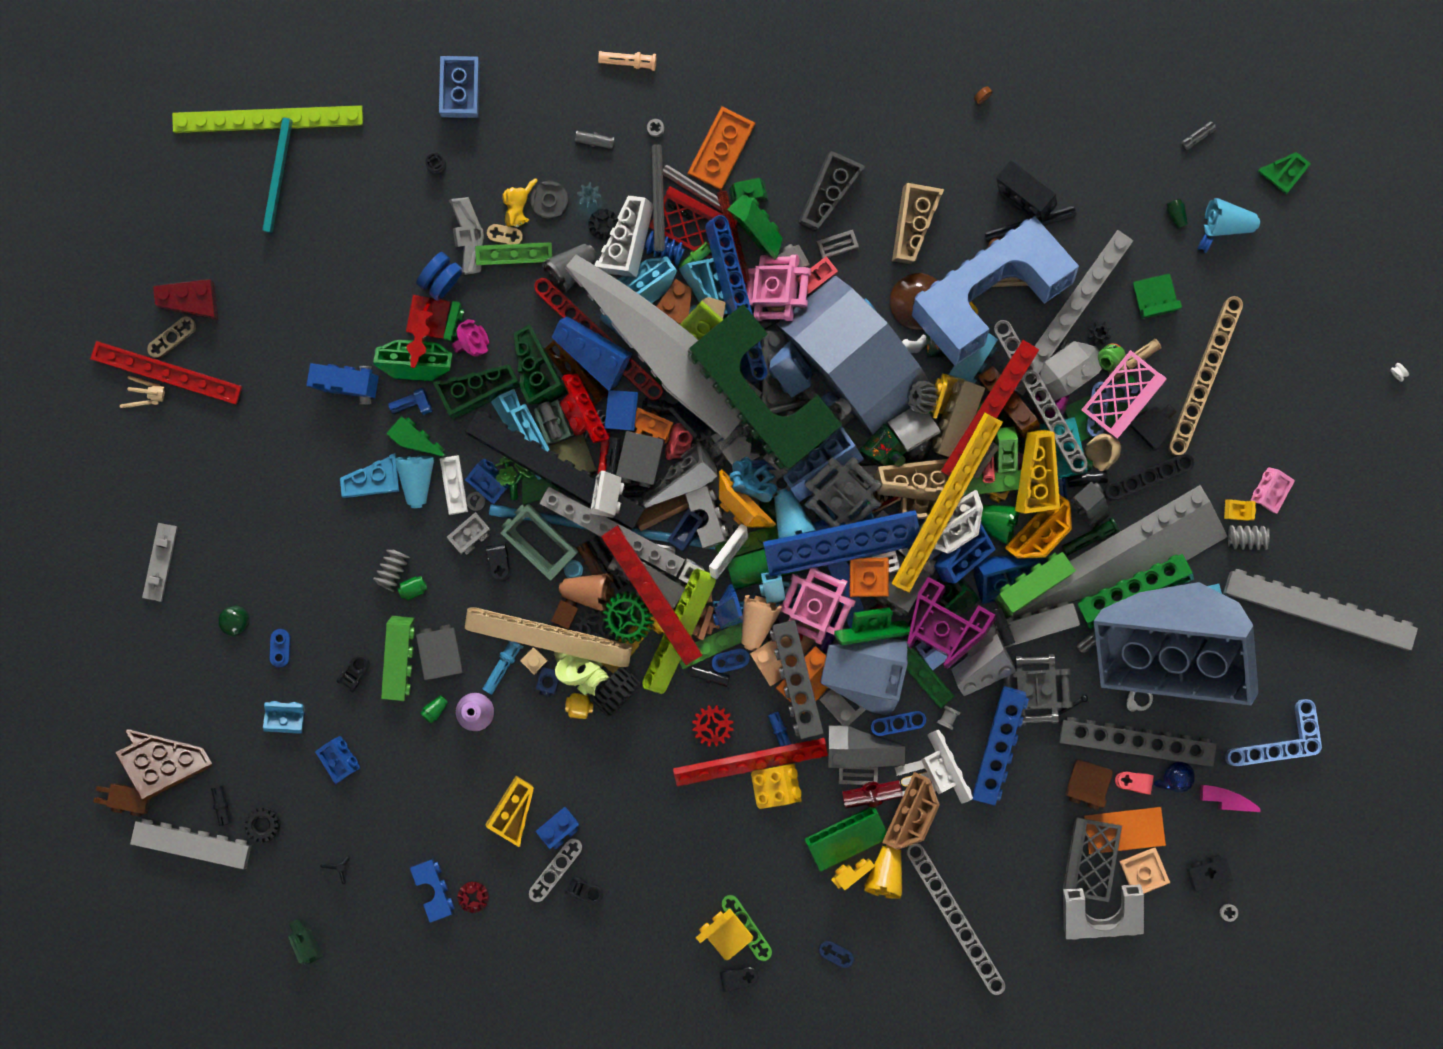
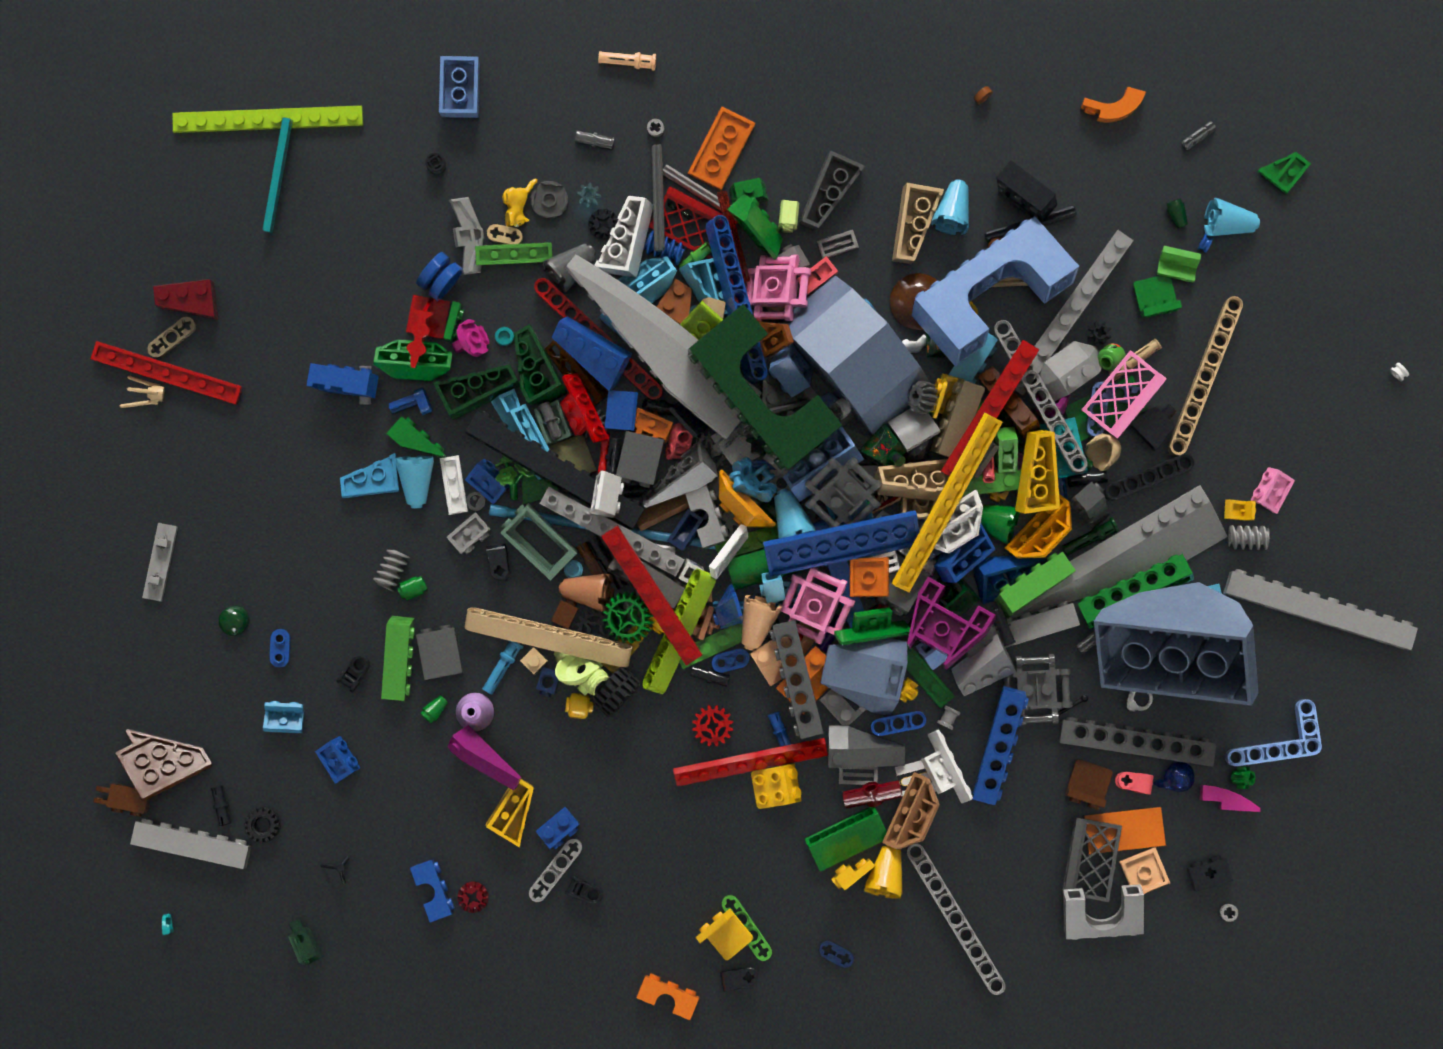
none -> teal tile [162,914,174,935]
none -> magenta wedge [447,725,522,790]
none -> teal tile [495,327,514,347]
none -> orange arch [636,973,699,1020]
none -> dark orange wing [759,322,794,358]
none -> yellowish green brick [778,200,800,233]
none -> sand blue hinge [809,448,826,466]
none -> yellow gear [900,677,918,703]
none -> medium azure cone [931,180,969,235]
none -> orange arch [1080,87,1146,123]
none -> bright green panel [1157,246,1201,283]
none -> green gear [1231,766,1255,789]

